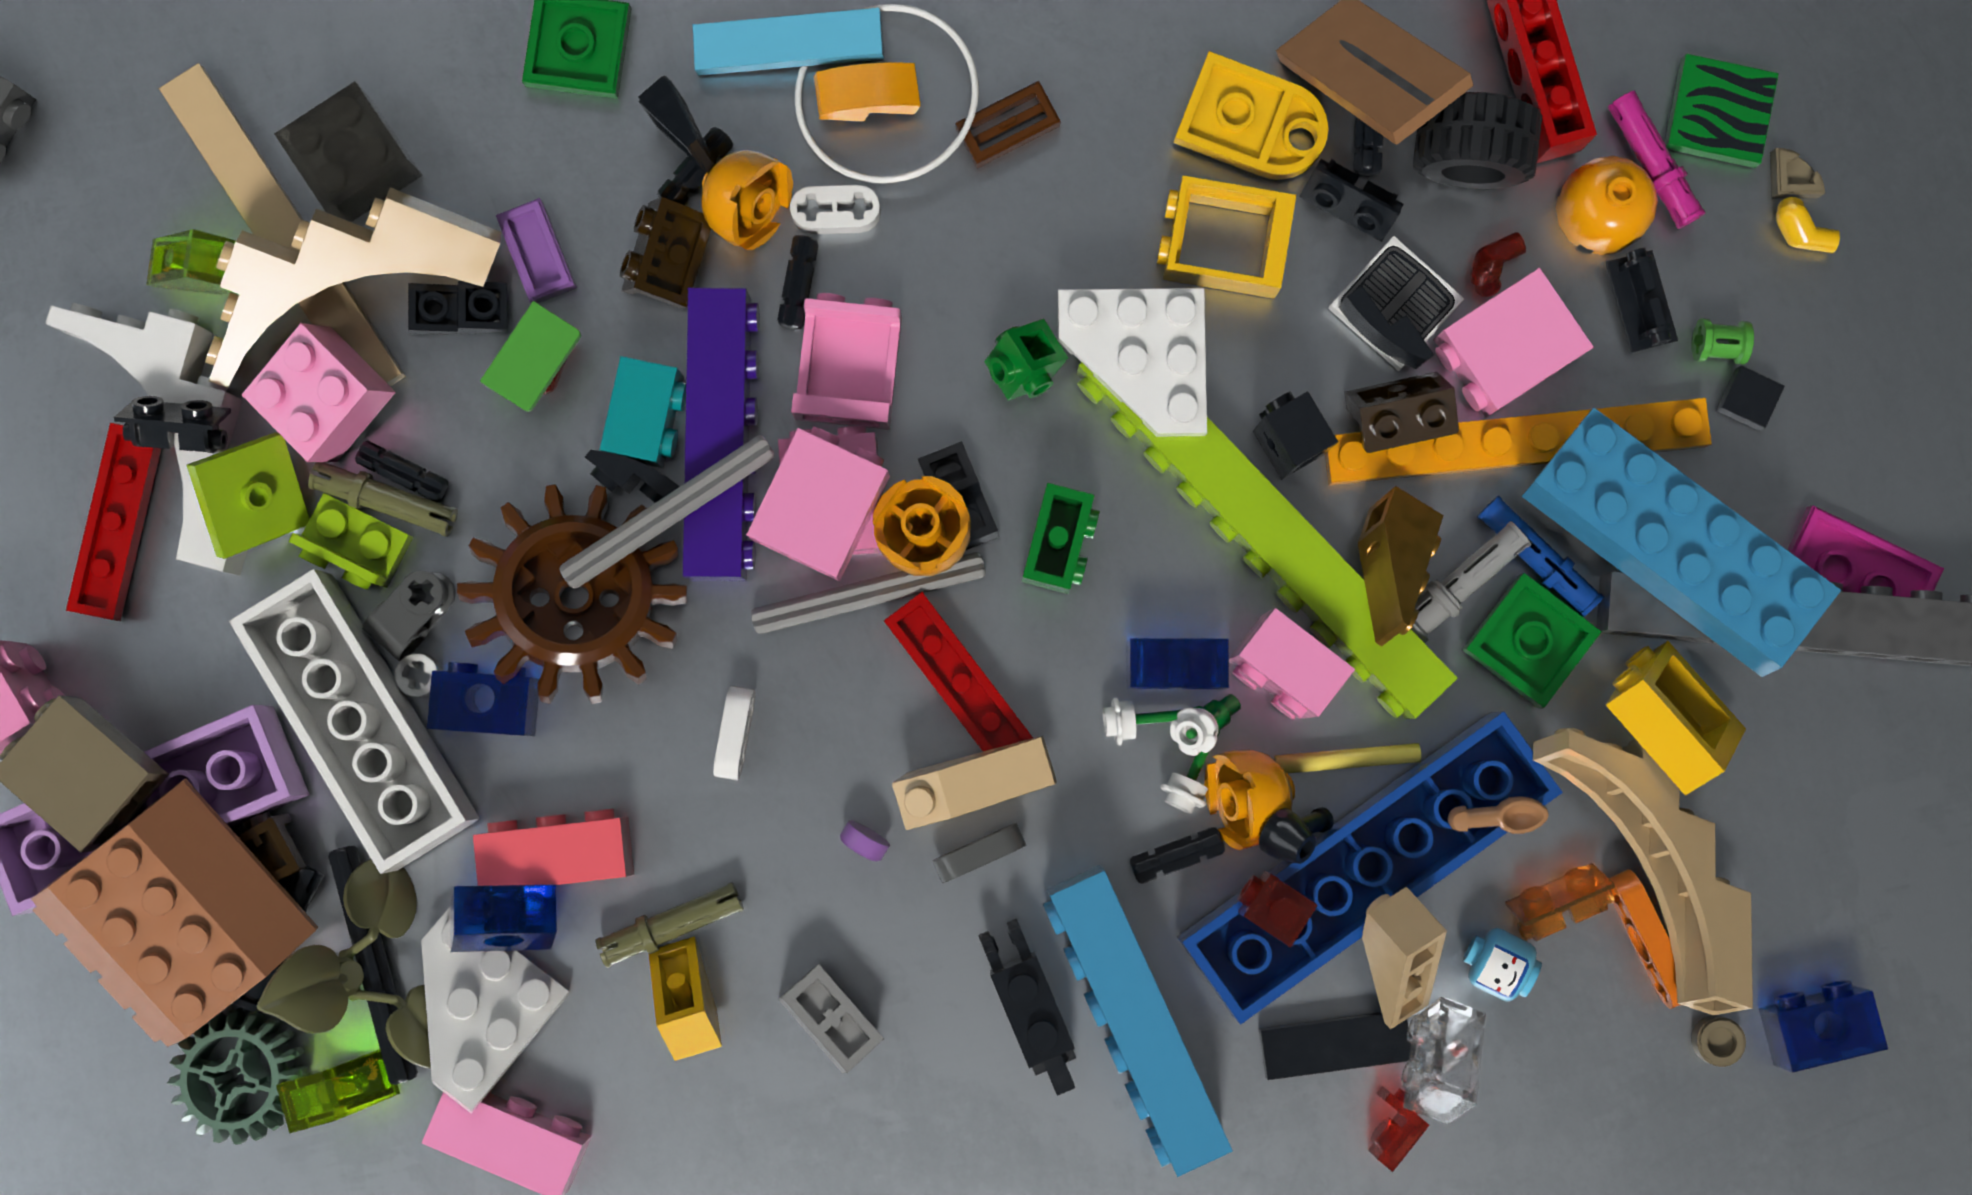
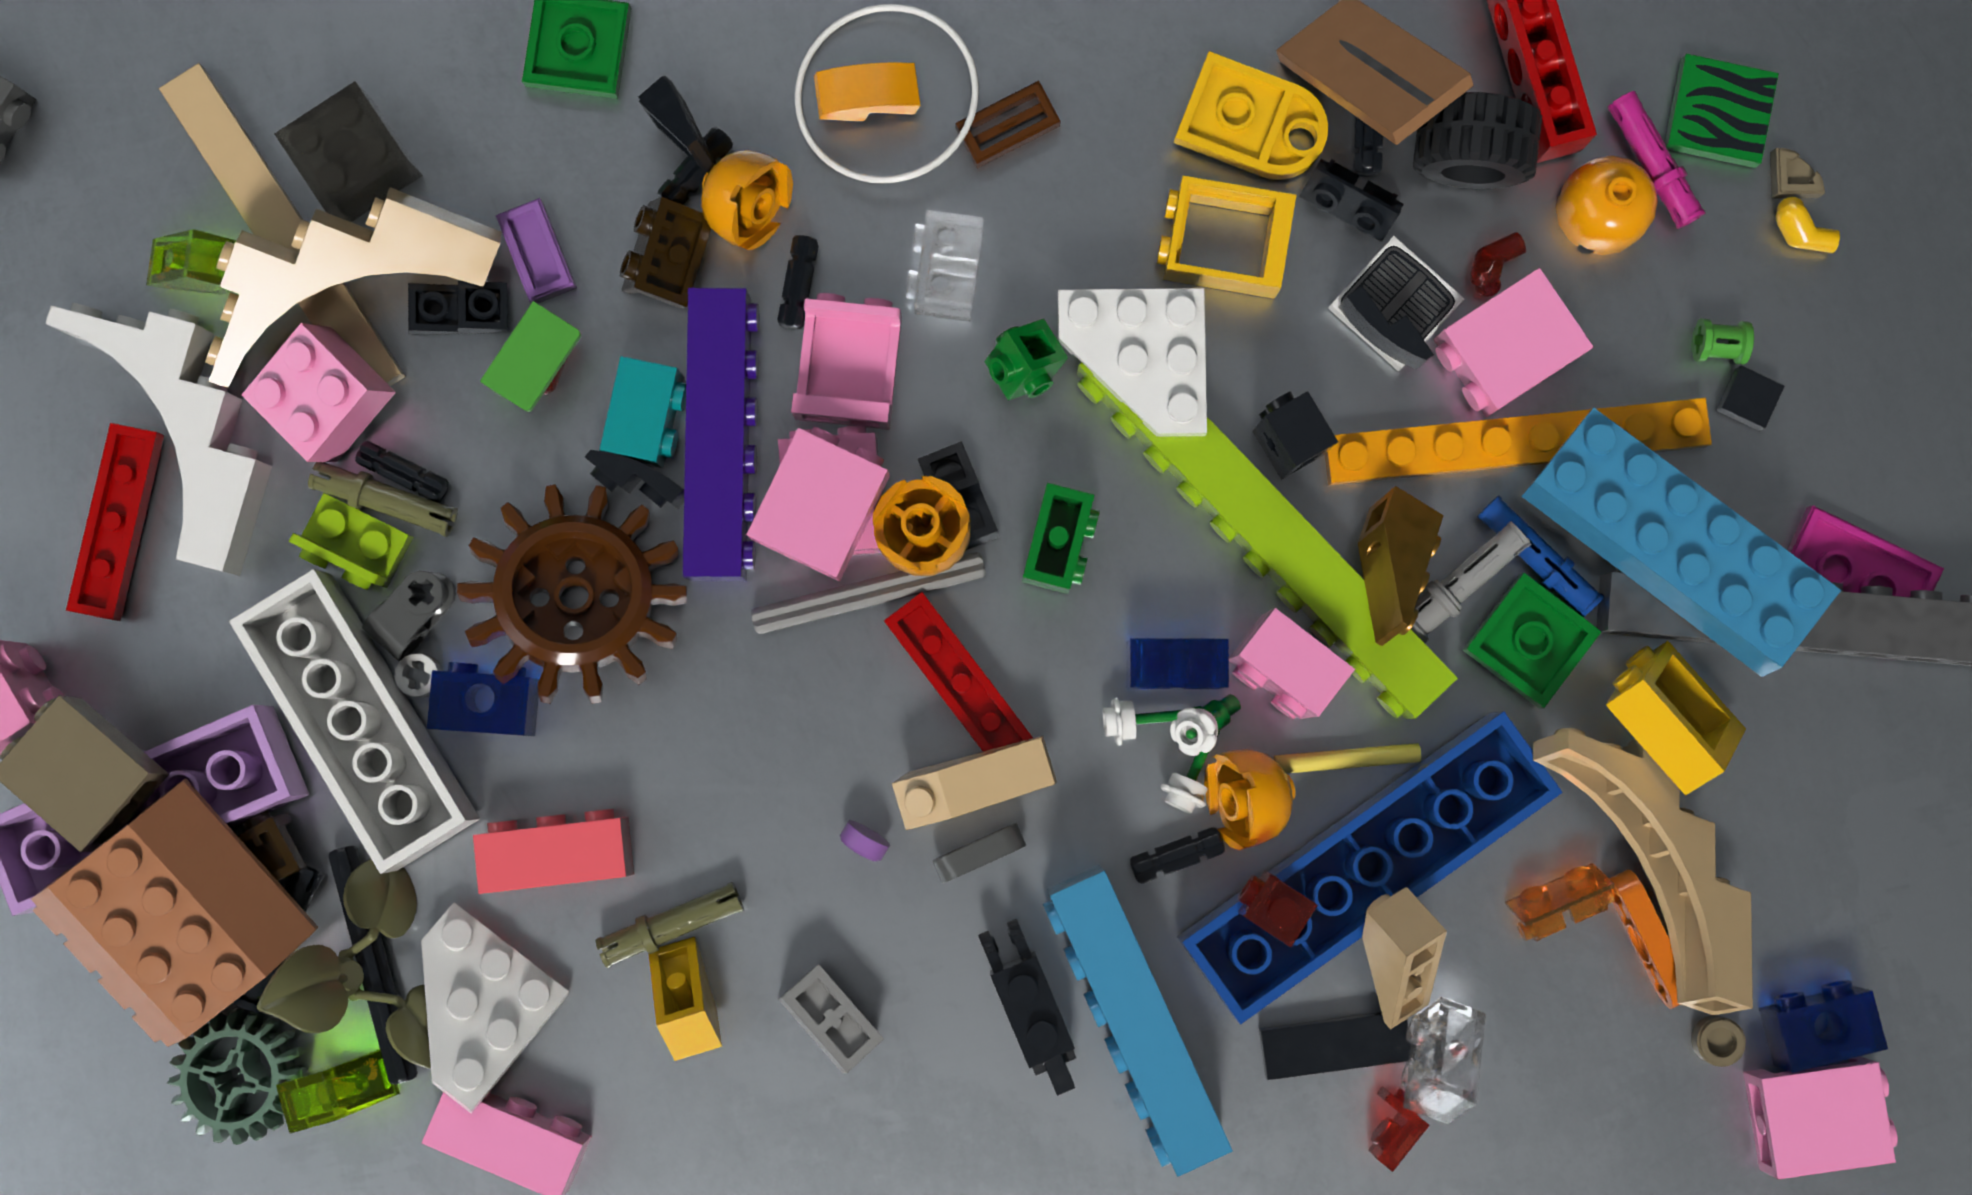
black hinge [114,396,231,453] -> none
lime plate [186,432,309,559] -> none
clear blue brick [450,885,557,952] -> none
light grey axle [559,436,775,588] -> none
medium azure tile [692,8,884,76] -> none
white beam [713,686,755,780] -> none
white beam [790,185,881,234] -> none
black bar [1259,807,1334,864] -> none
dark brown bracket [1344,371,1459,453] -> none
medium nougat piece [1448,796,1549,834] -> none
head [1463,928,1542,1002] -> none
black hinge [1606,248,1678,353] -> none
none -> clear brick [906,210,984,322]
none -> bright pink panel [1743,1056,1898,1180]

